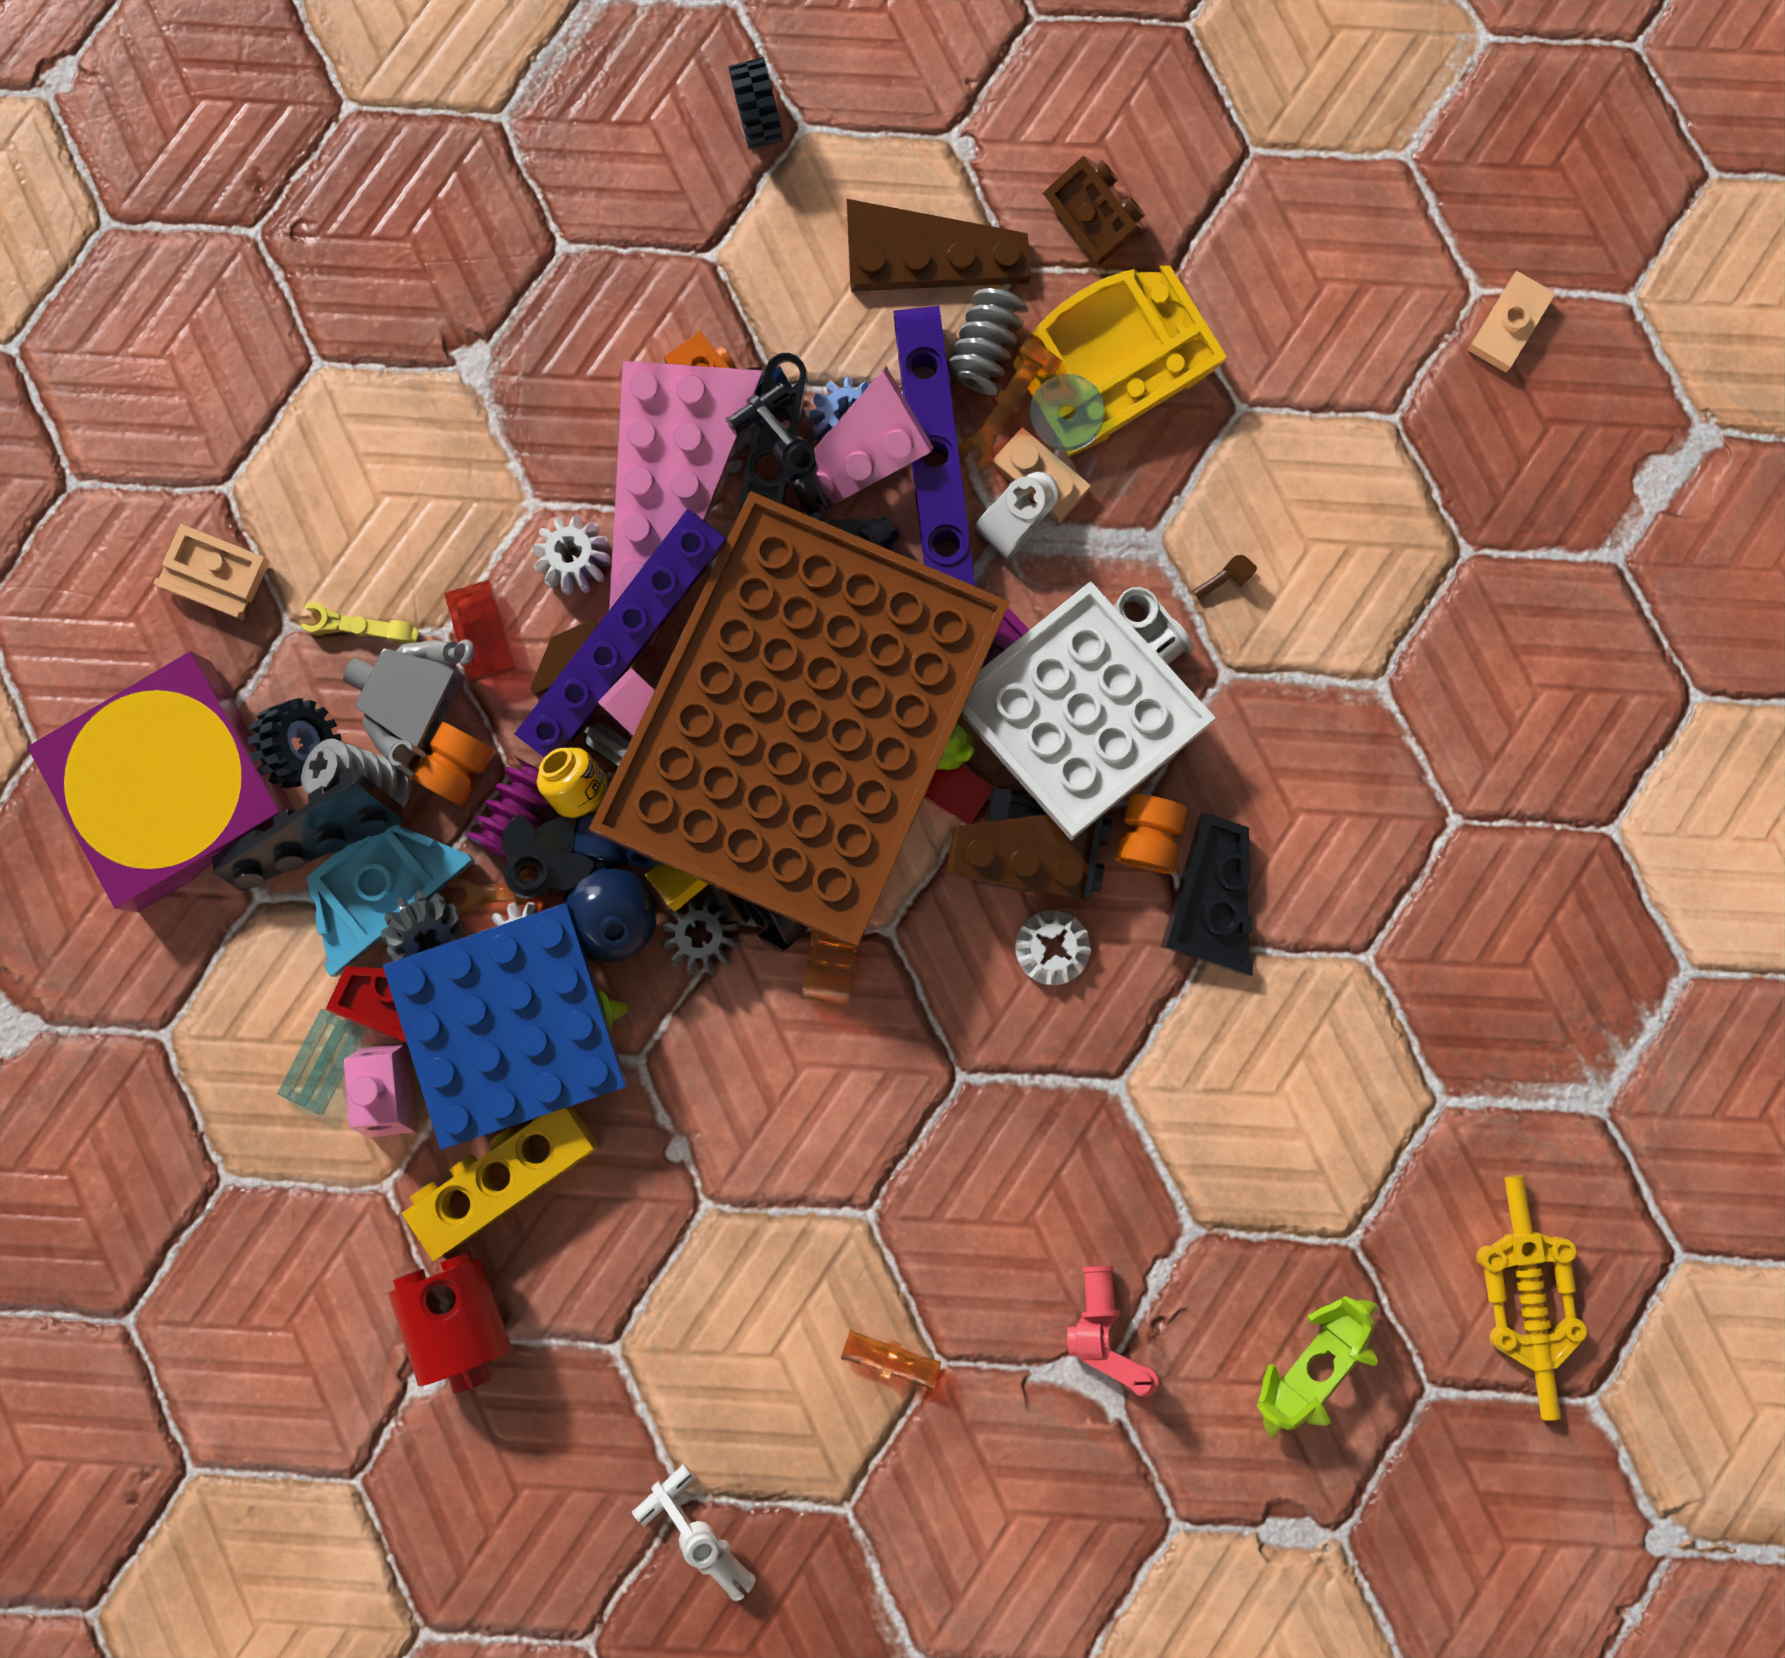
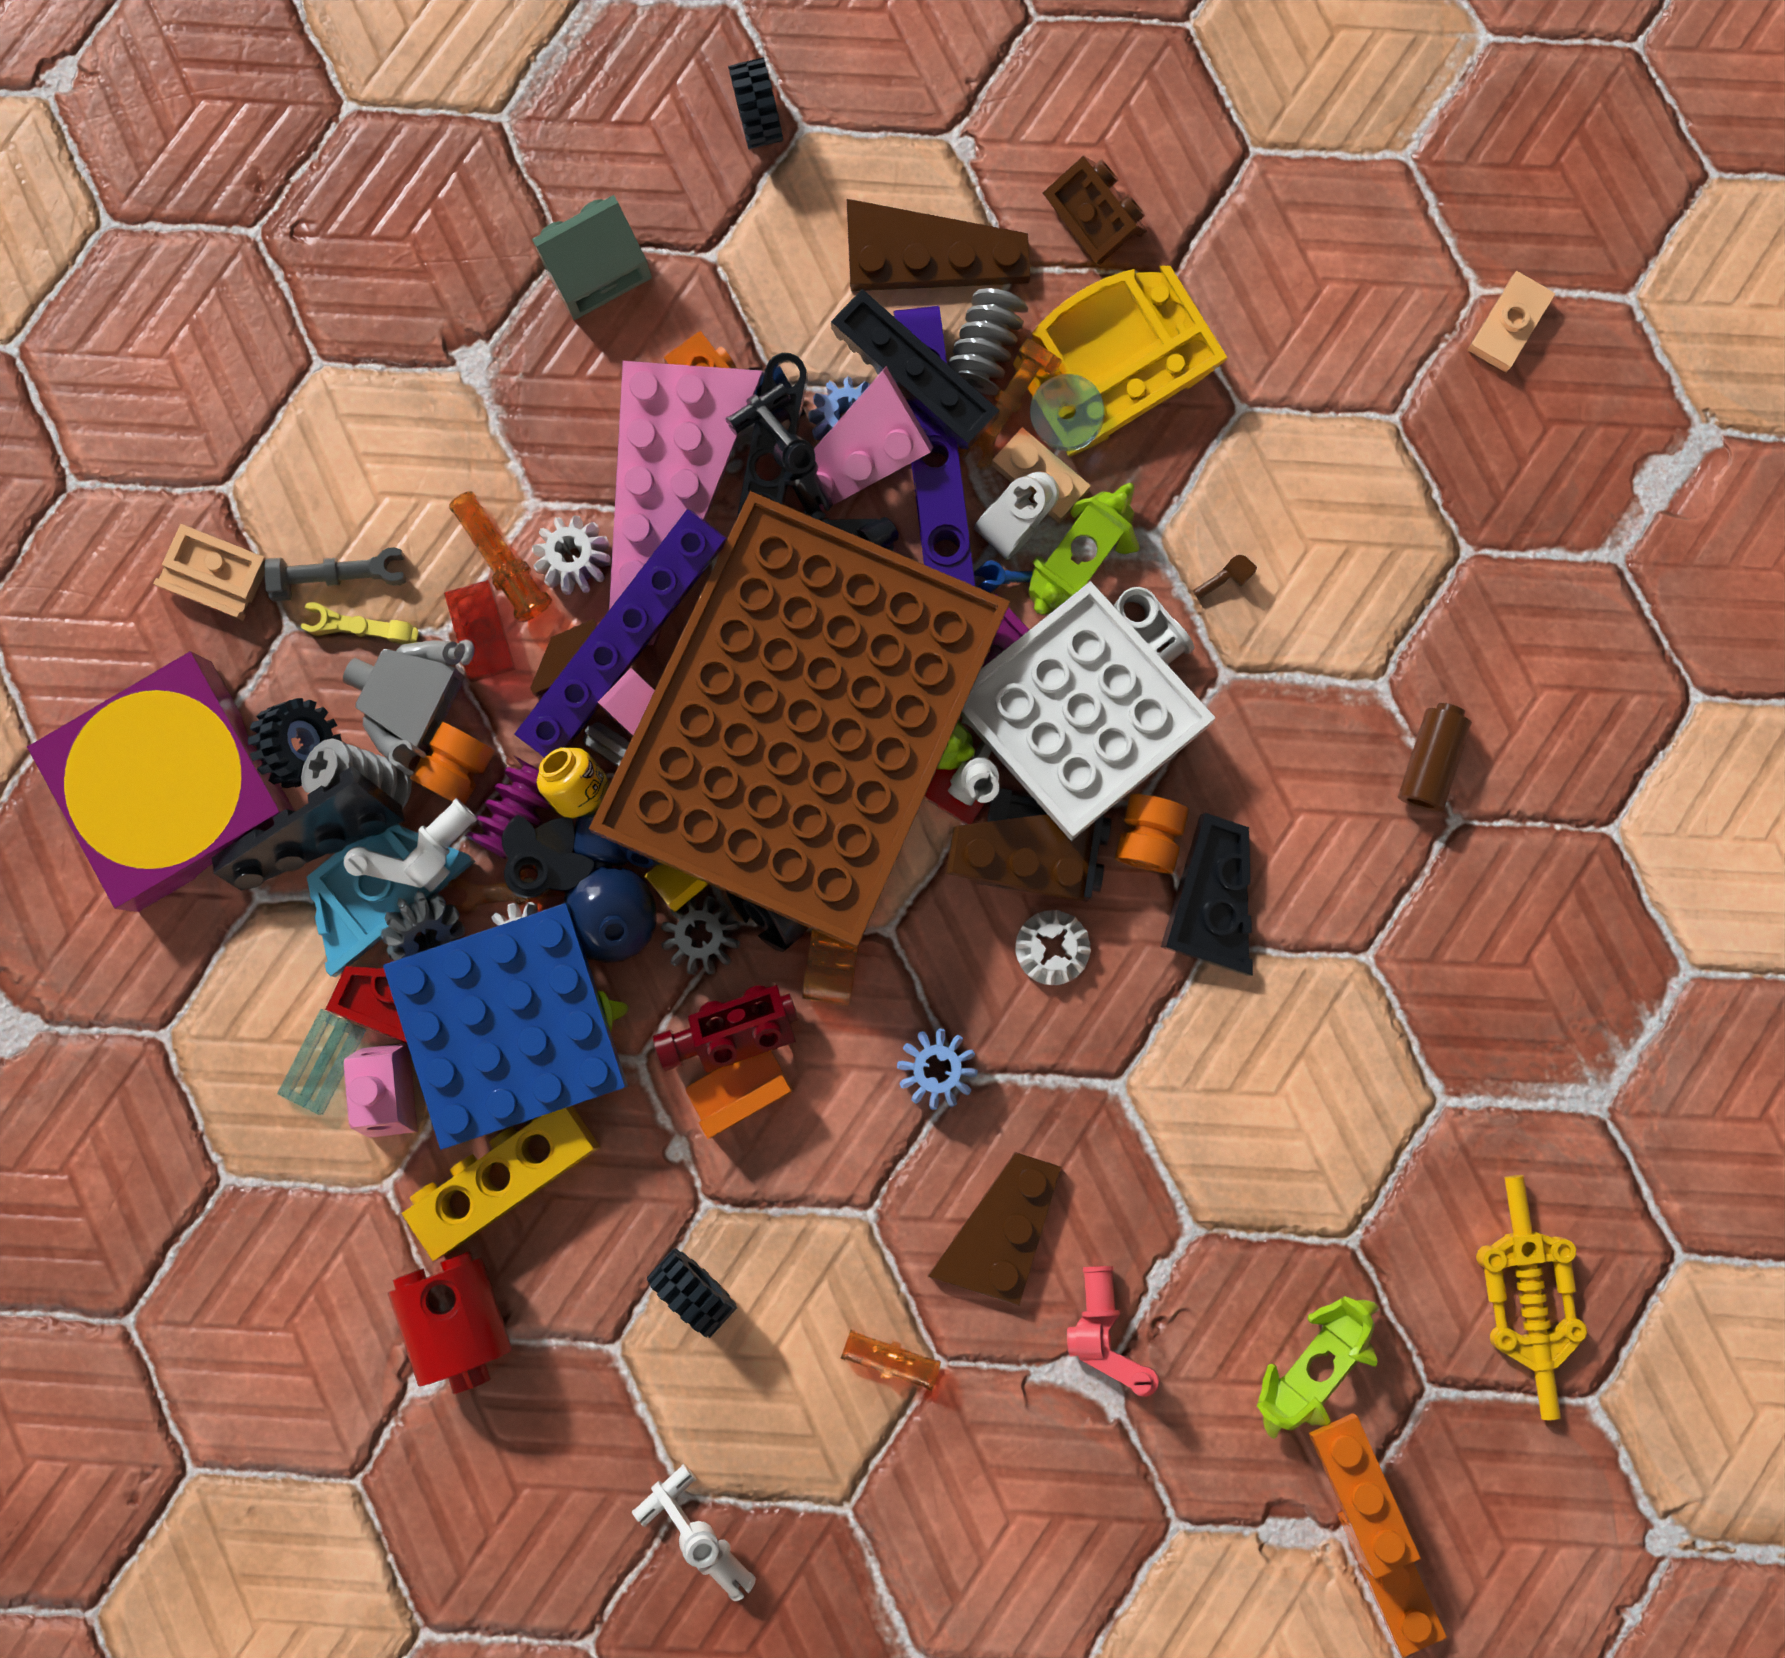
none -> dark grey piece [265,547,406,602]
none -> white pin [344,798,478,892]
none -> clear orange pin [449,491,552,622]
none -> sand green slope [532,195,652,320]
none -> black bush [647,1248,737,1338]
none -> dark red brick [653,985,799,1073]
none -> orange panel [685,1051,794,1139]
none -> black gear [831,289,1000,450]
none -> light blue gear [897,1028,978,1110]
none -> reddish brown wing [928,1152,1061,1306]
none -> white pin [948,719,999,806]
none -> blue hand [974,560,1032,593]
none -> lime piece [1029,483,1140,615]
none -> orange bracket [1309,1413,1447,1658]
none -> reddish brown brick [1398,703,1472,812]

